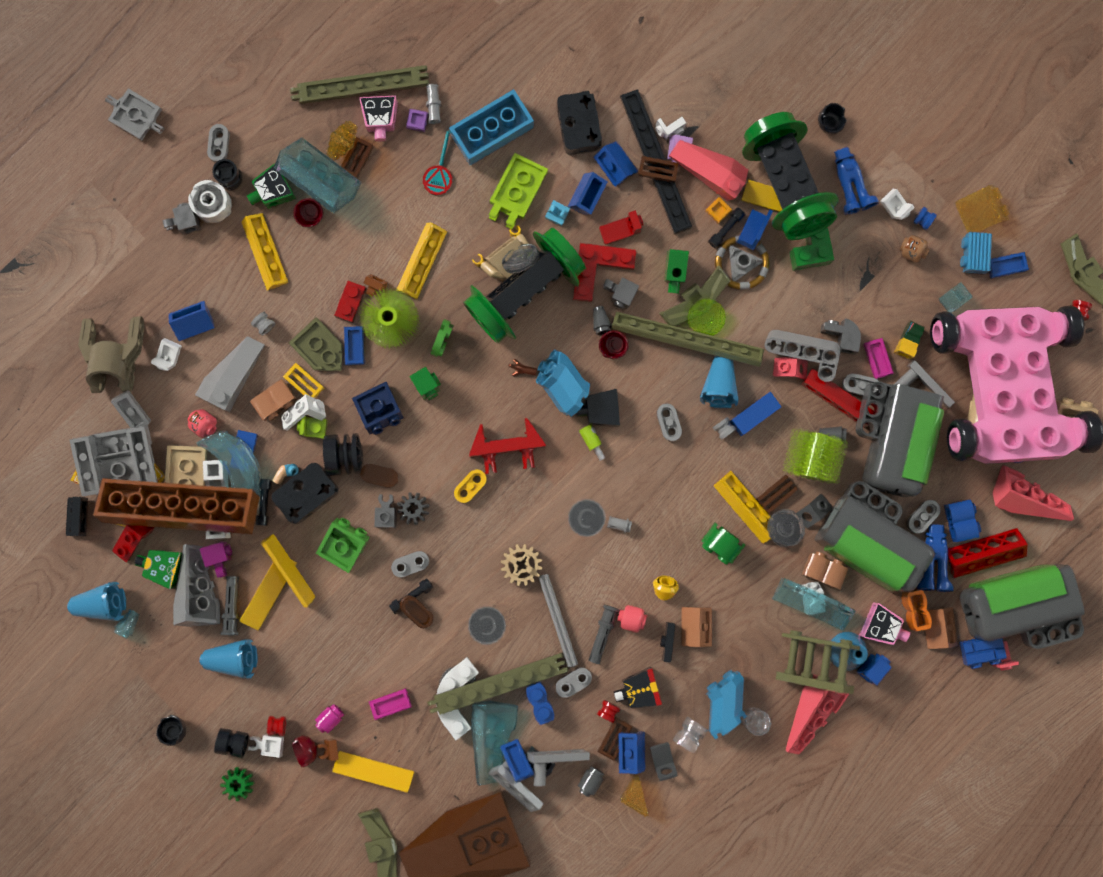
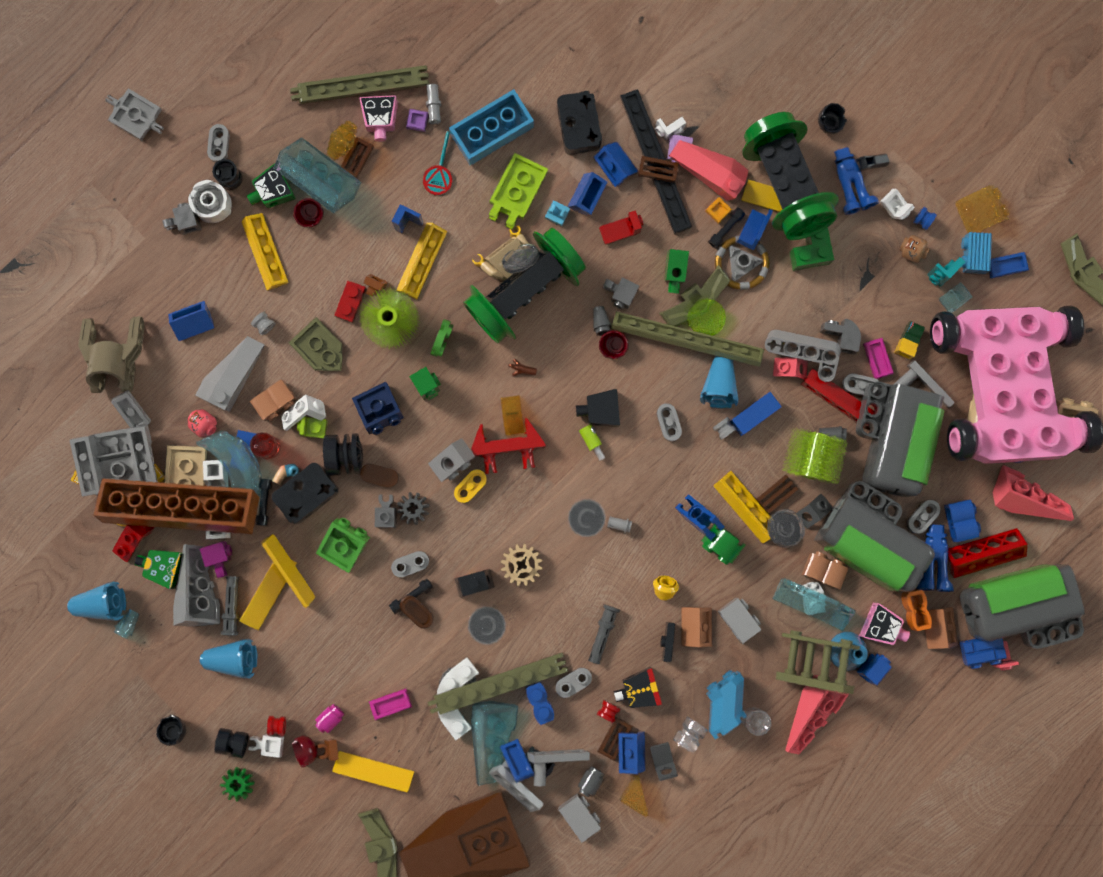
black bracket [66,497,88,536] -> none
white bracket [151,338,182,371] -> none
yellow tile [283,363,325,398] -> none
blue tile [344,326,365,365] -> none
dark azure brick [536,349,590,417] -> none
light grey axle [539,574,578,667] -> none
red plate [573,243,636,302] -> none
coral head [617,605,647,633] -> none
red wheel [1072,300,1092,321] -> none
none -> clear red wheel [250,432,281,459]
none -> blue panel [392,204,424,233]
none -> light grey brick [428,438,475,482]
none -> black torso [455,569,495,597]
none -> clear yellow slope [501,395,524,436]
none -> light grey brick [558,793,601,843]
none -> blue piece [675,494,724,540]
none -> light grey brick [717,598,761,644]
none -> black bar [856,154,890,171]
none -> teal bracket [927,257,965,287]

